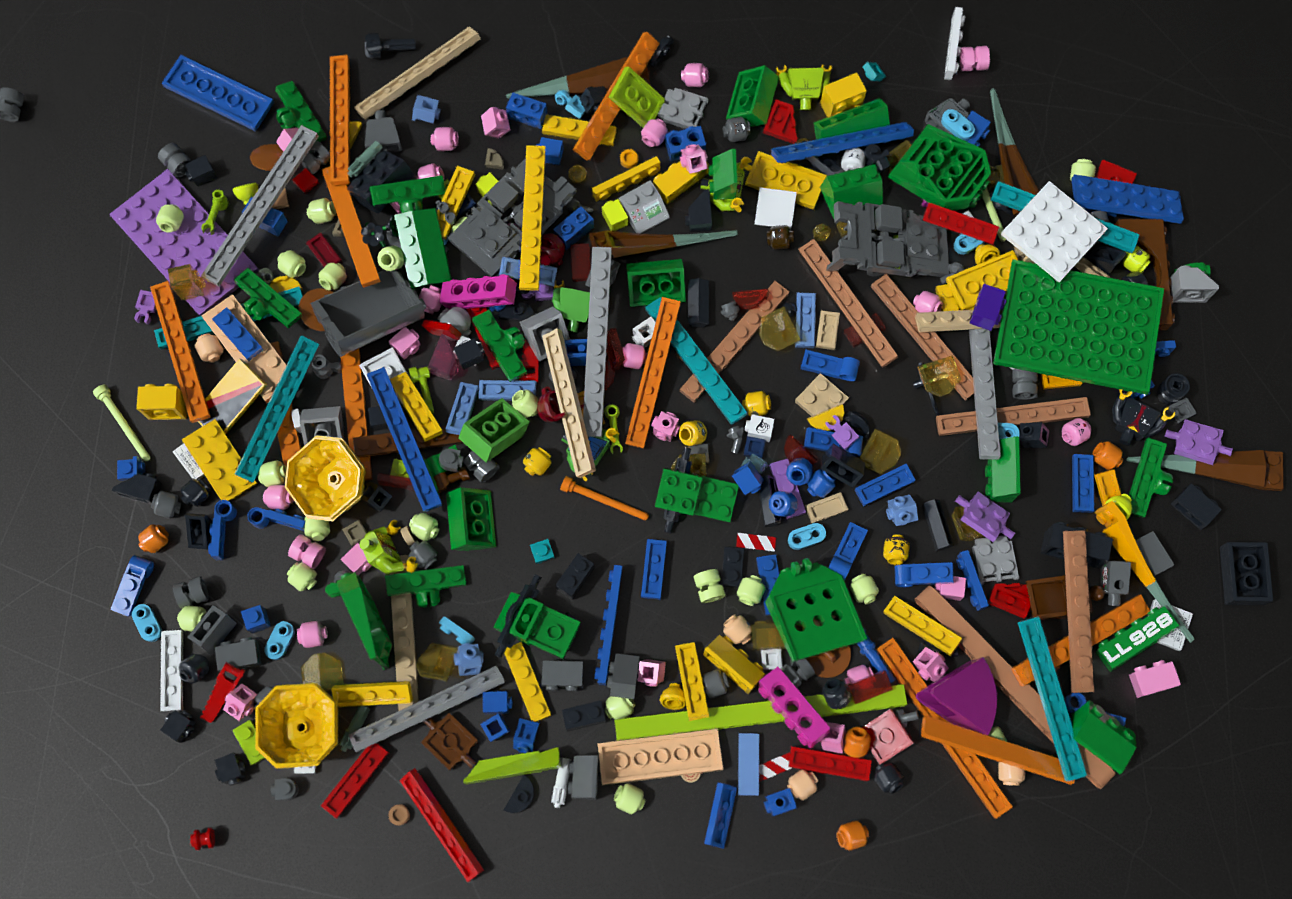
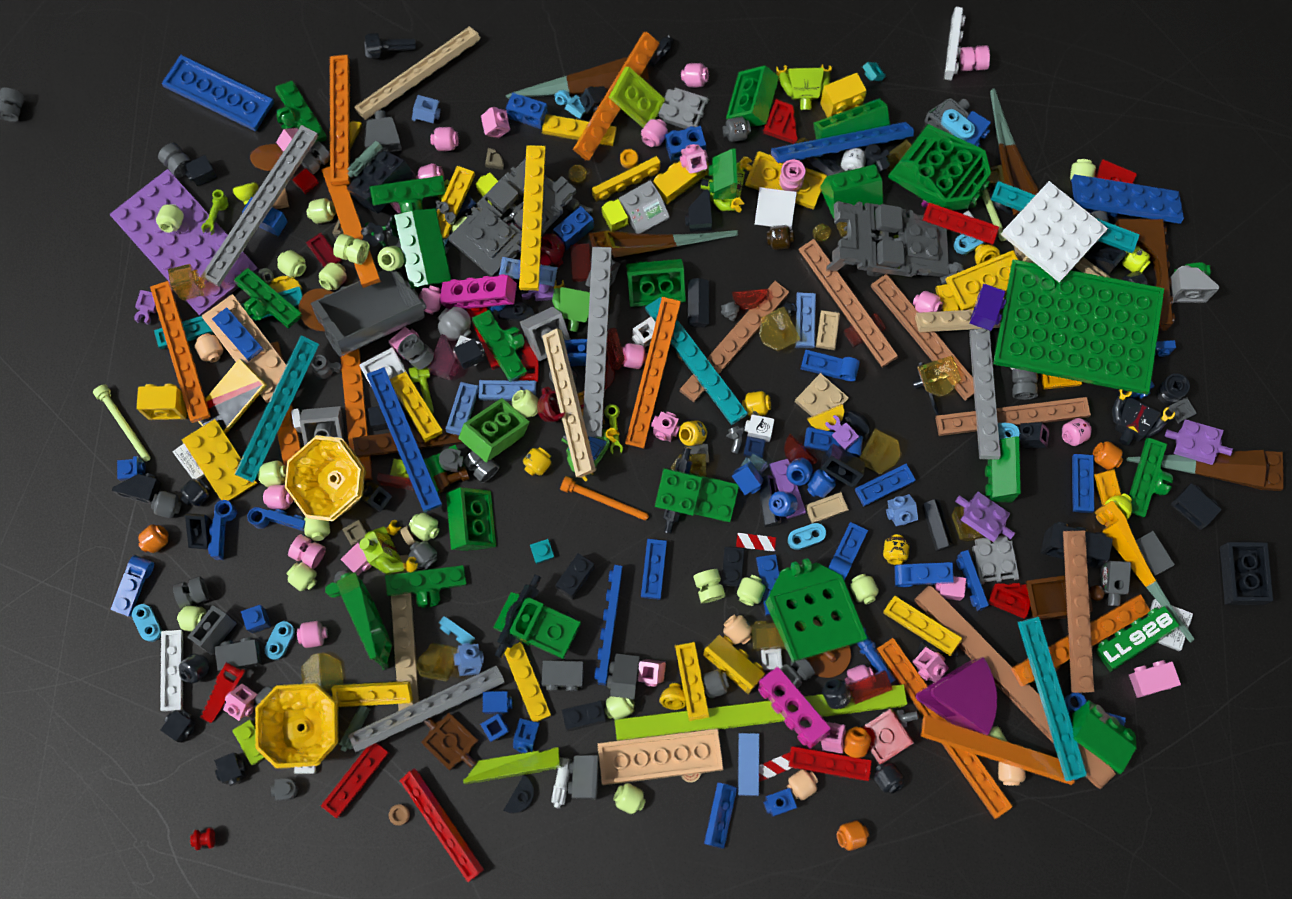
red tile [422,320,462,340] -> none
blue brick [536,137,563,165] -> none
none -> yellowish green wheel [334,233,369,265]
none -> dark grey wheel [398,334,434,370]
none -> bright pink wheel [779,159,805,192]

